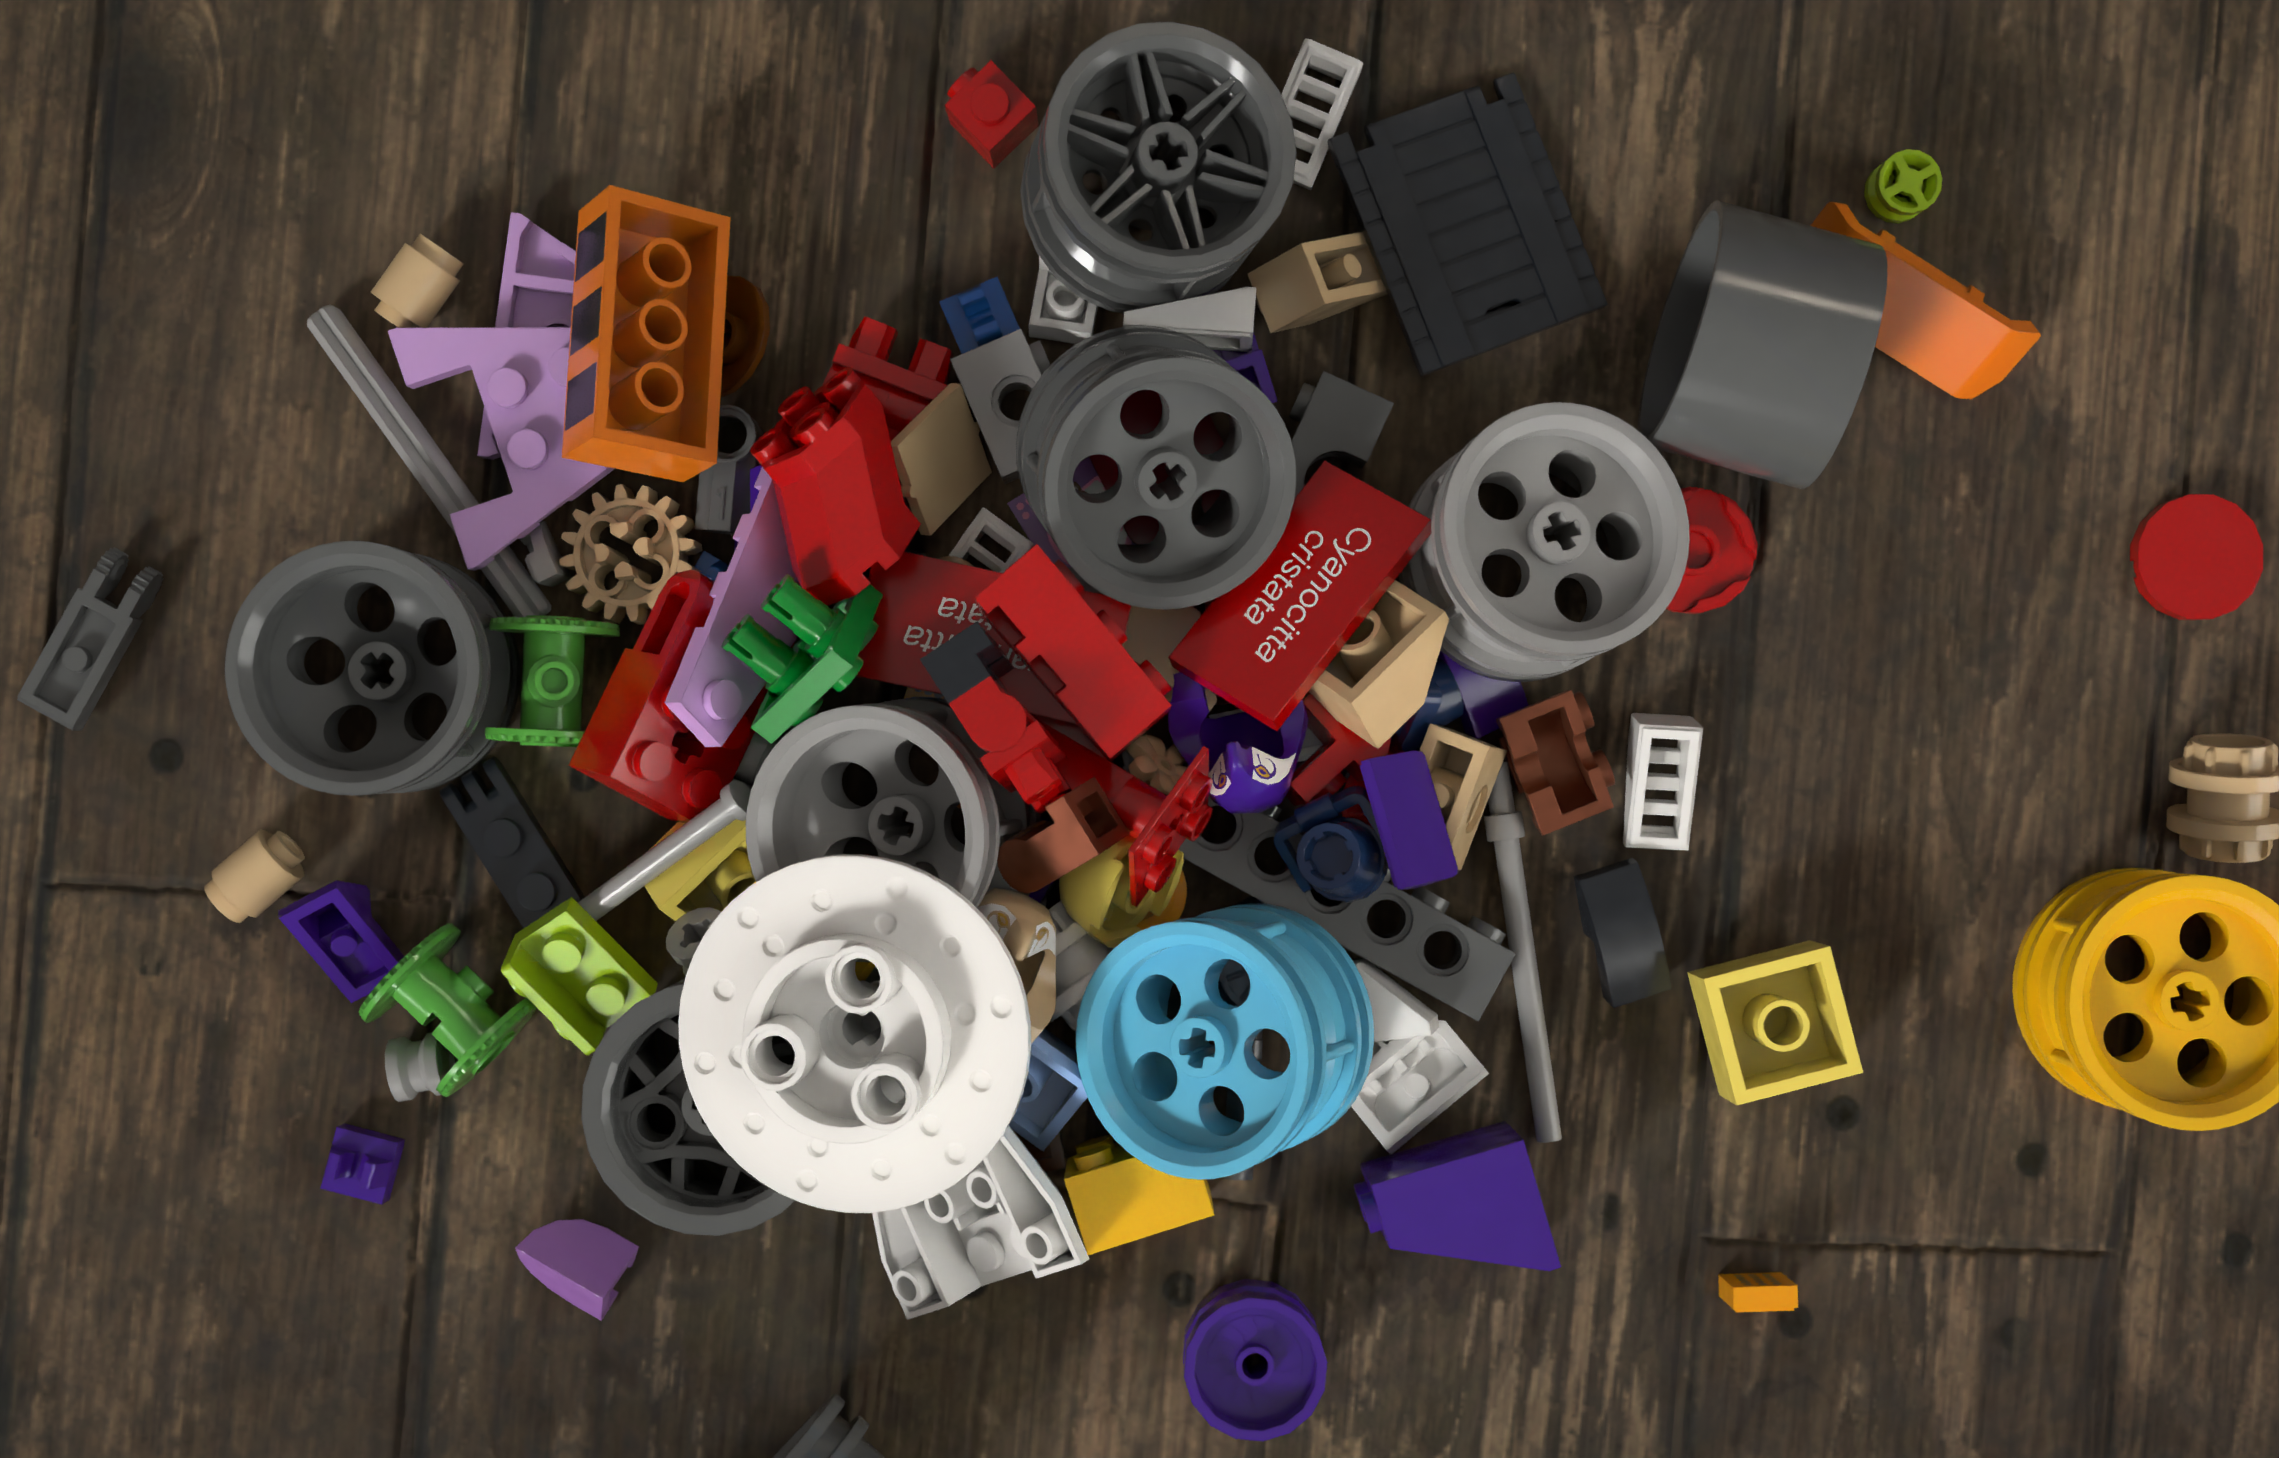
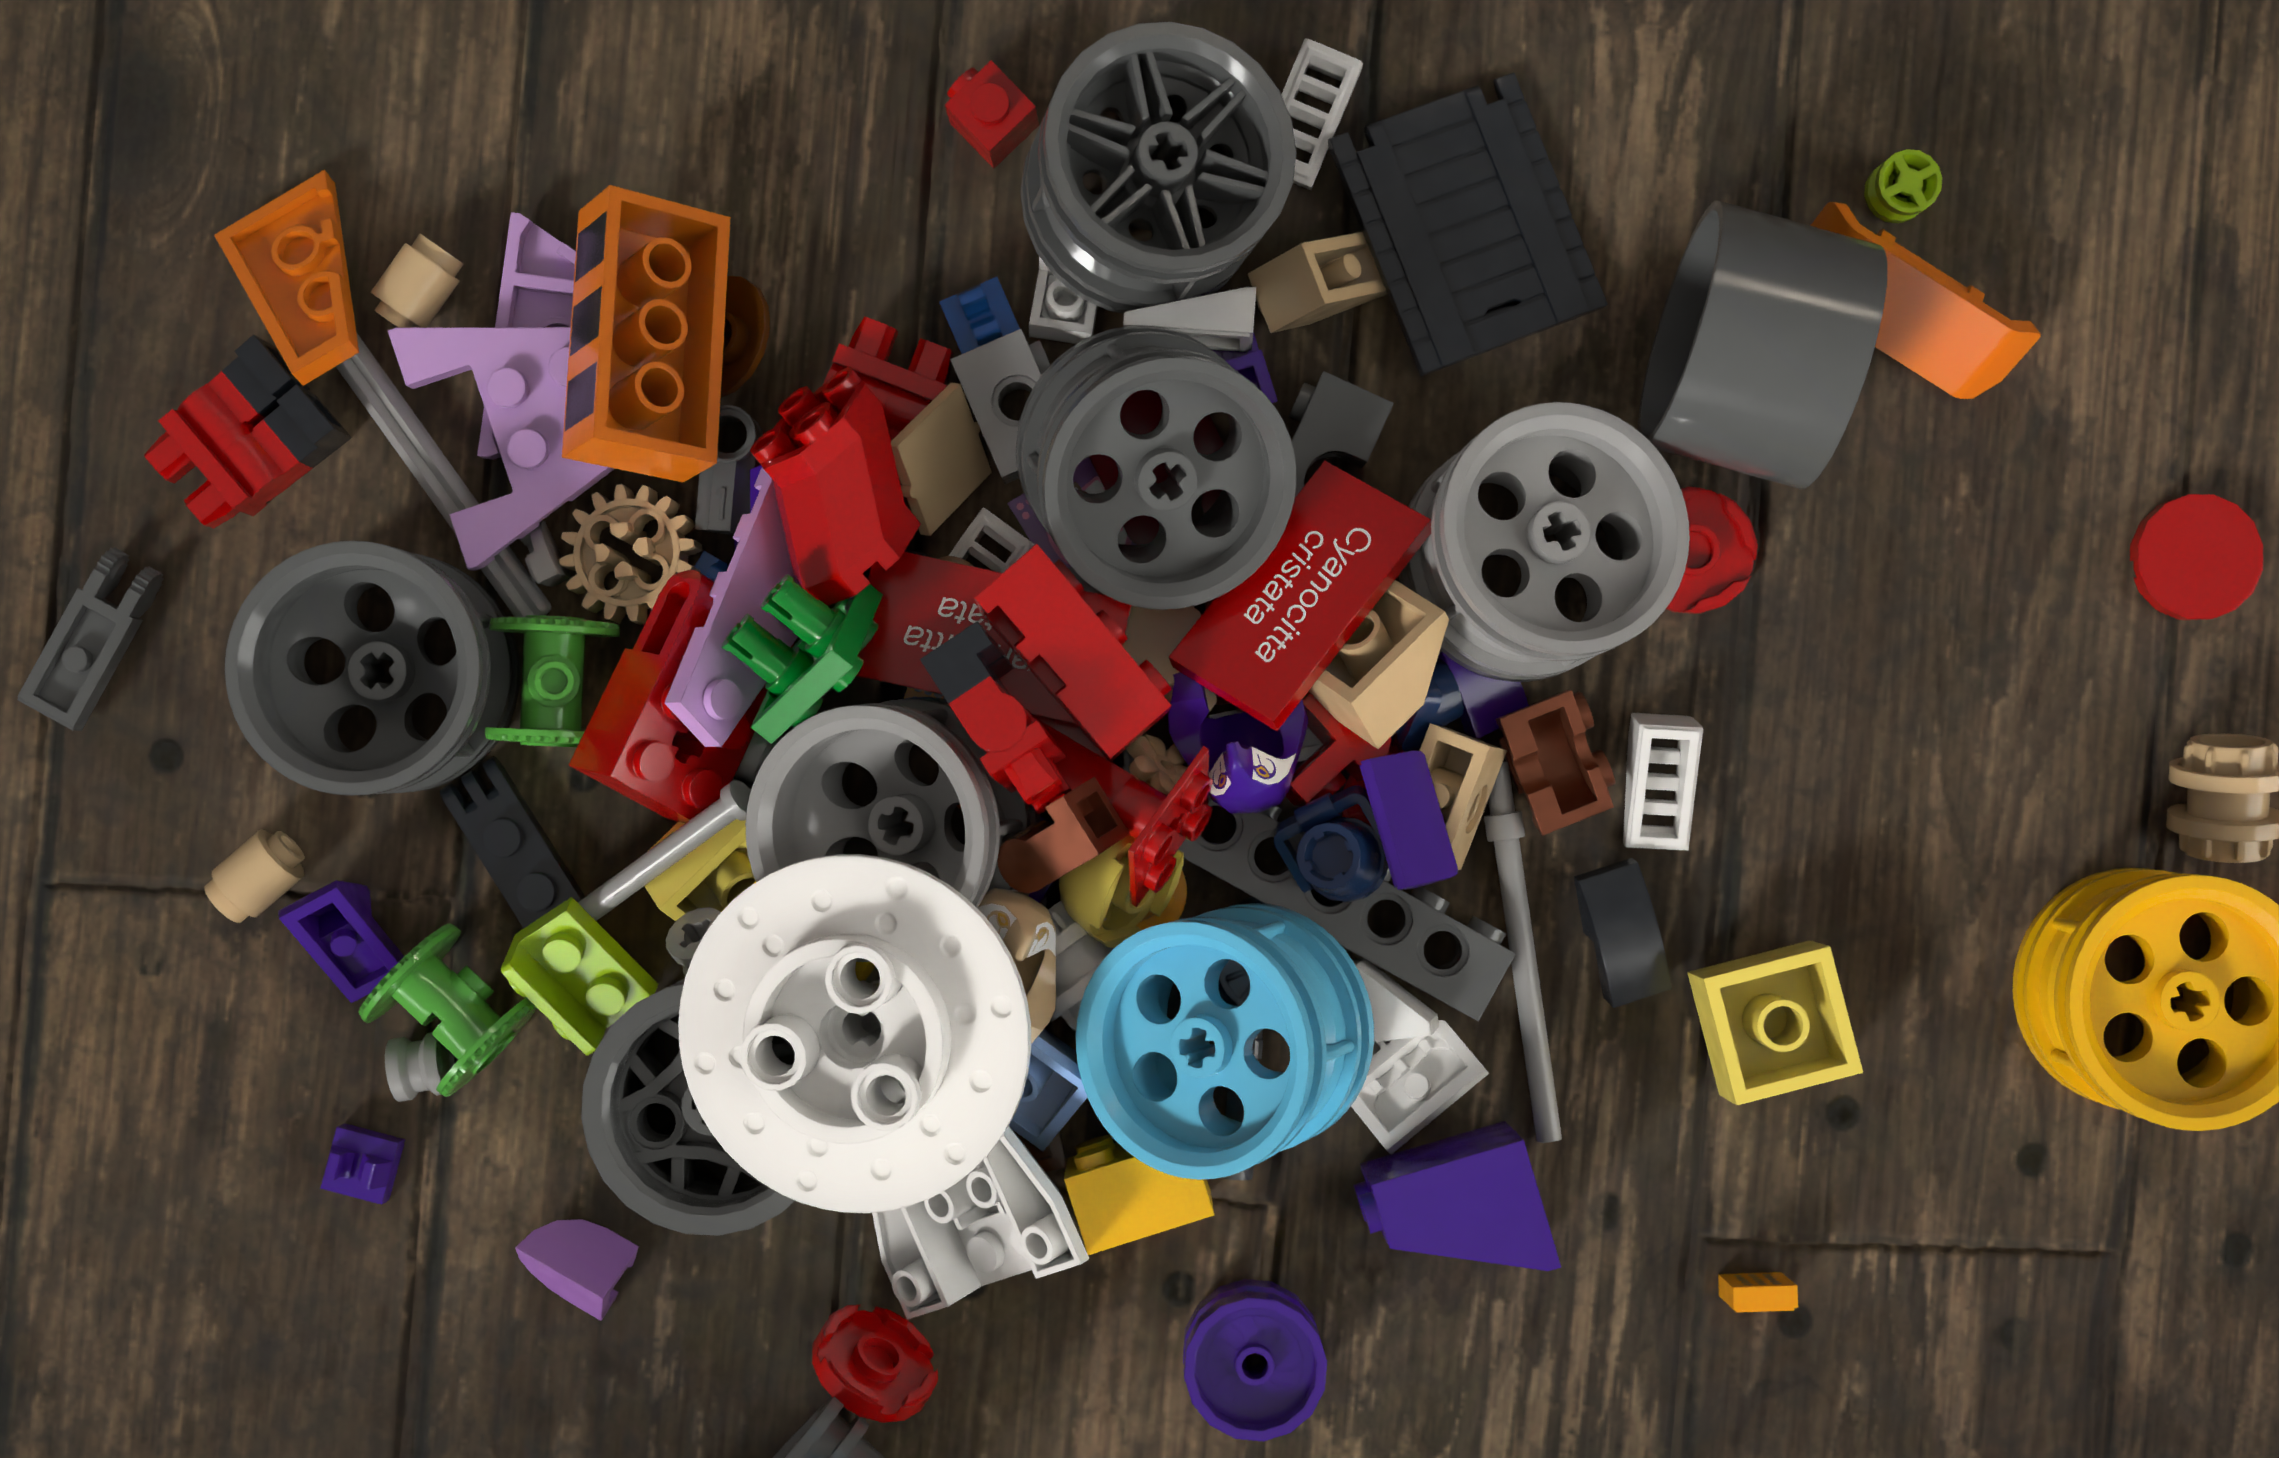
none -> red hips [144,334,352,529]
none -> orange wing [214,169,359,386]
none -> red tile [812,1304,938,1423]

